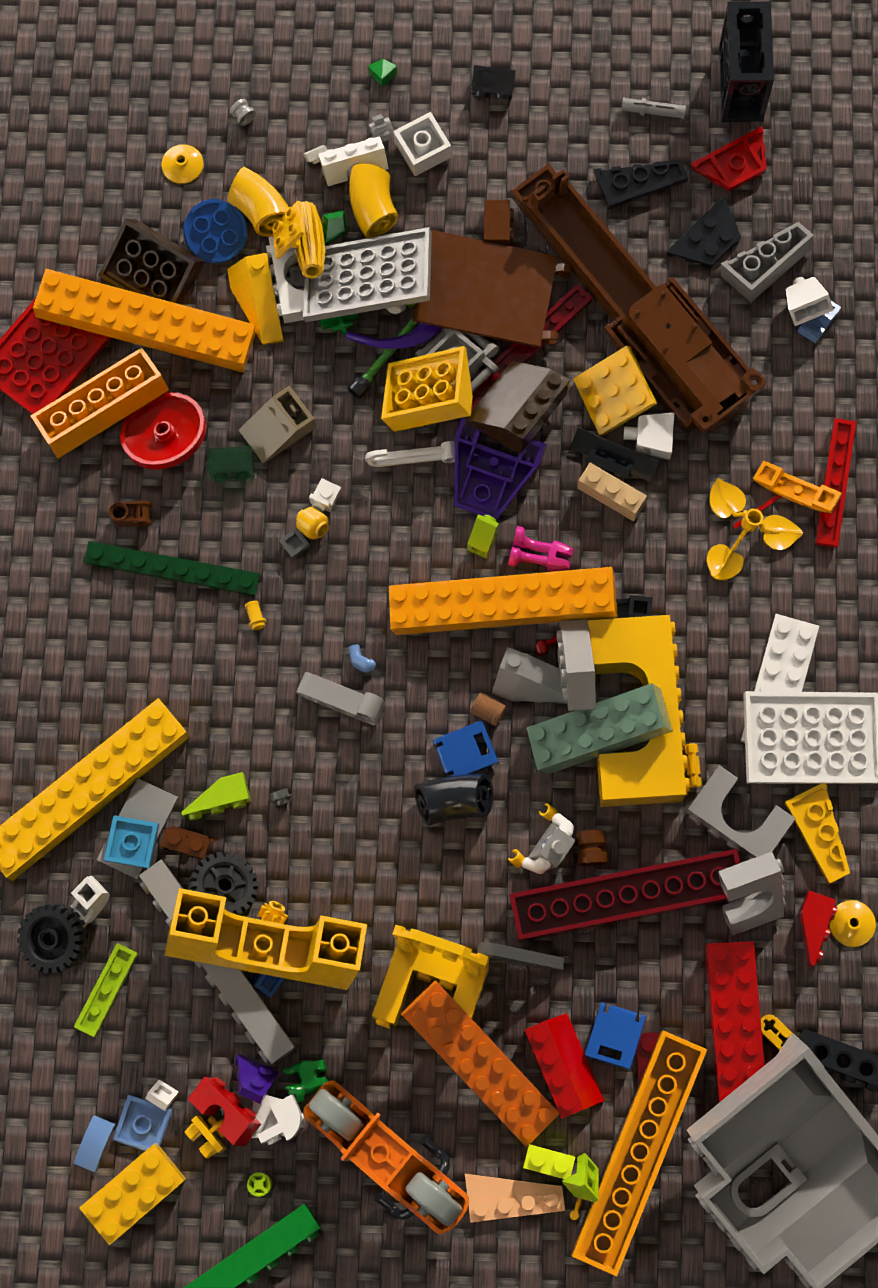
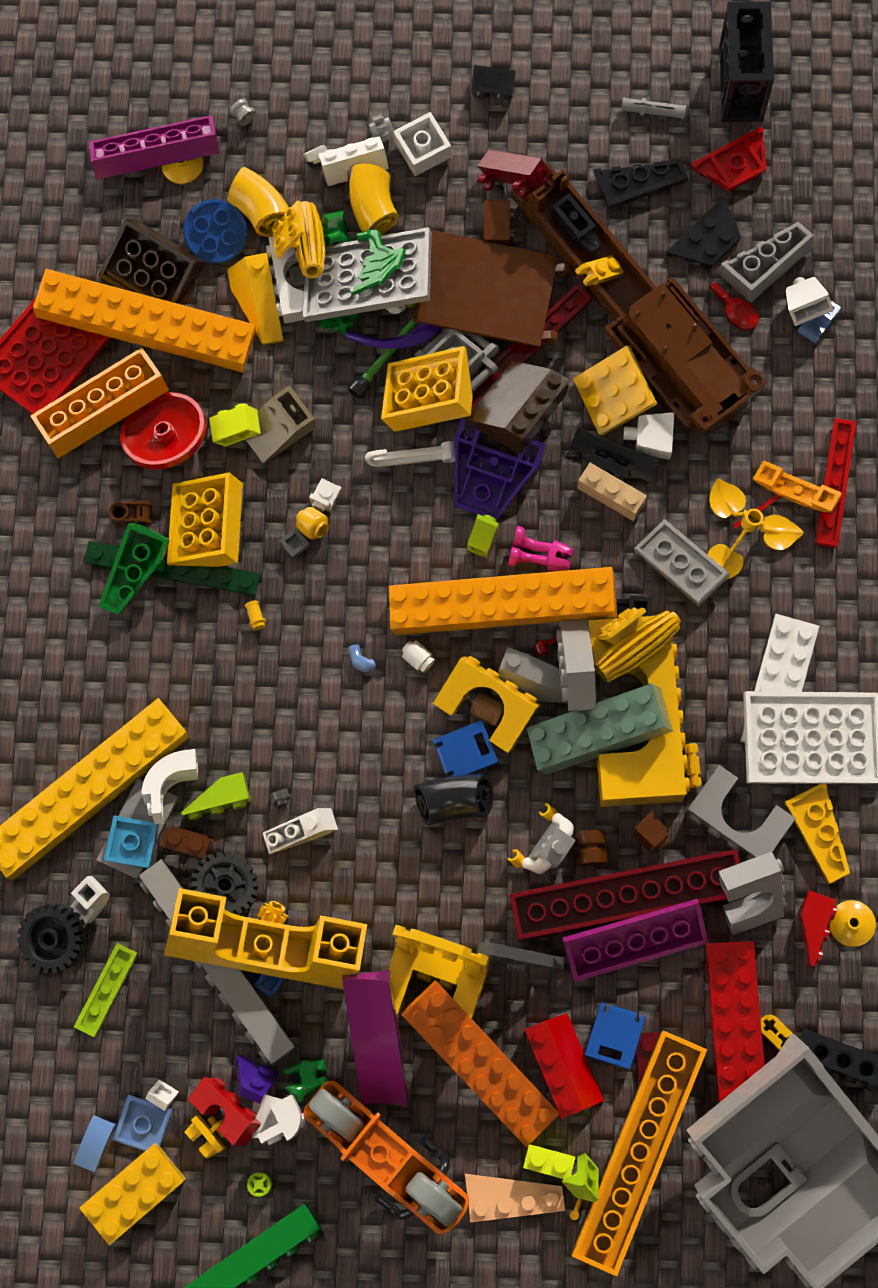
clear green brick [208,446,255,483] -> none
light grey beam [296,672,385,726] -> none
green slope [368,59,398,87] -> none
none -> magenta arch [89,115,220,180]
none -> green wedge [98,523,170,615]
none -> white arch [142,749,198,824]
none -> yellow slope [167,472,243,567]
none -> neon yellow brick [209,404,261,447]
none -> white slope [263,808,338,854]
none -> green arm [324,230,352,246]
none -> magenta arch [342,970,408,1107]
none -> animal [351,230,406,296]
none -> white brick [402,640,435,673]
none -> yellow arch [433,656,540,753]
none -> dark red brick [477,150,552,198]
none -> black hinge [551,193,601,255]
none -> magenta arch [563,899,709,982]
none -> yellow hinge [575,255,624,286]
none -> yellow plate [594,607,681,683]
none -> reddish brown window [632,810,670,854]
none -> light grey tile [634,519,730,607]
none -> red piece [709,282,759,331]

